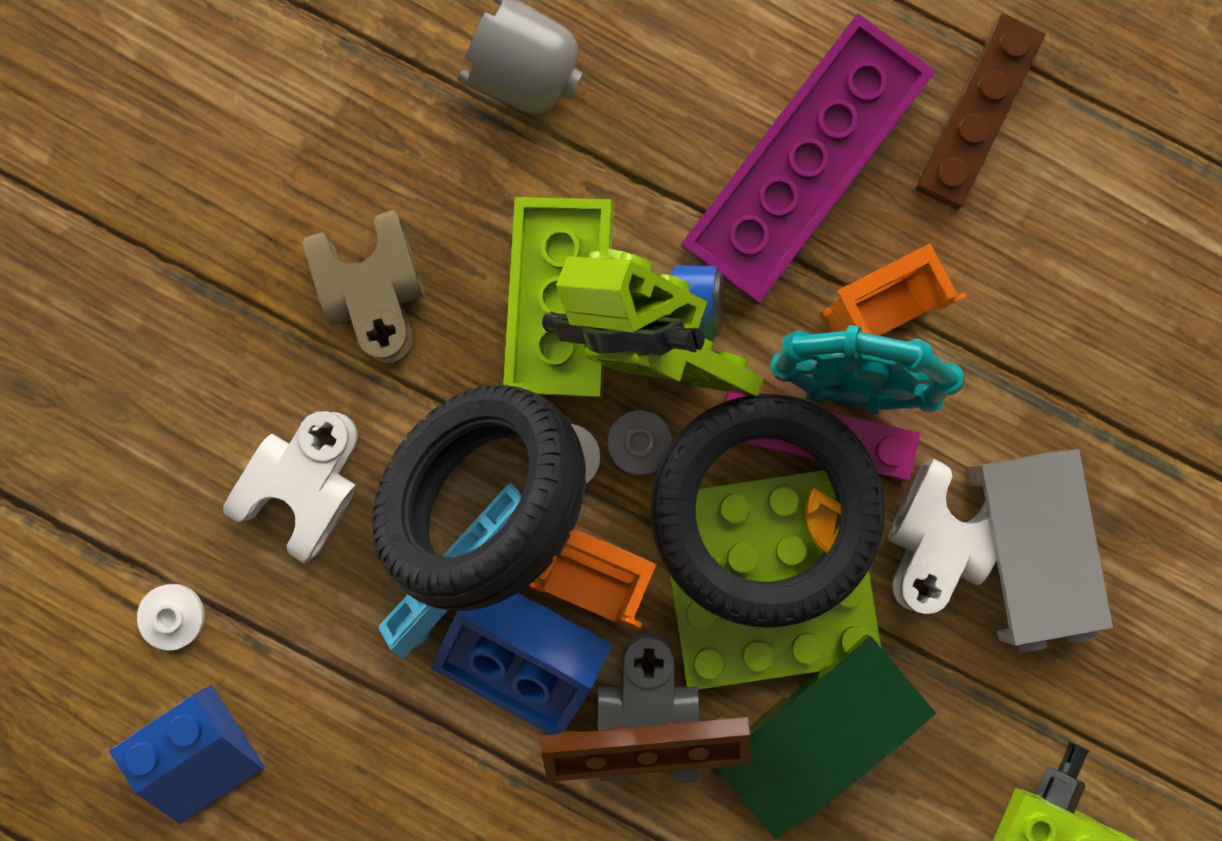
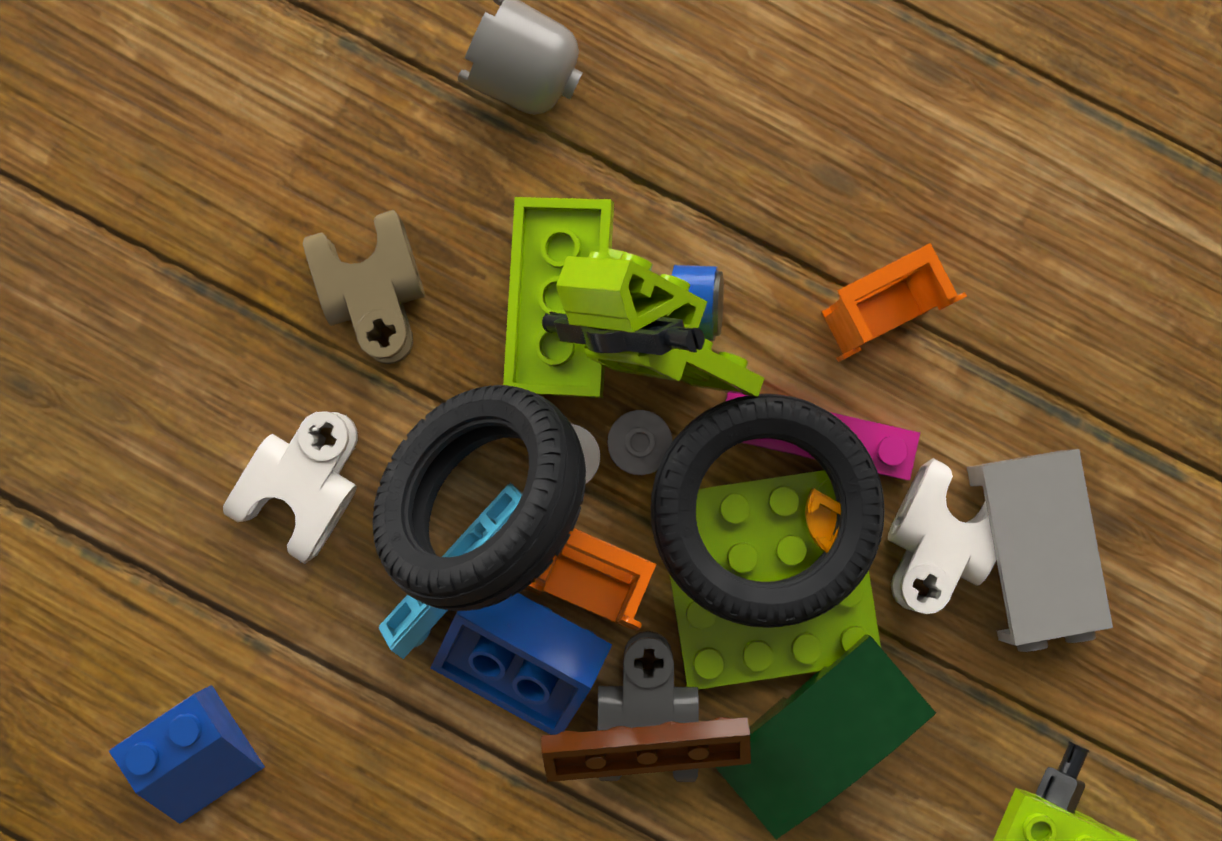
white piece [137,584,205,650] -> none
magenta plate [680,13,936,305] -> none
teal plate [770,325,965,415] -> none
reddish brown plate [915,13,1046,210] -> none

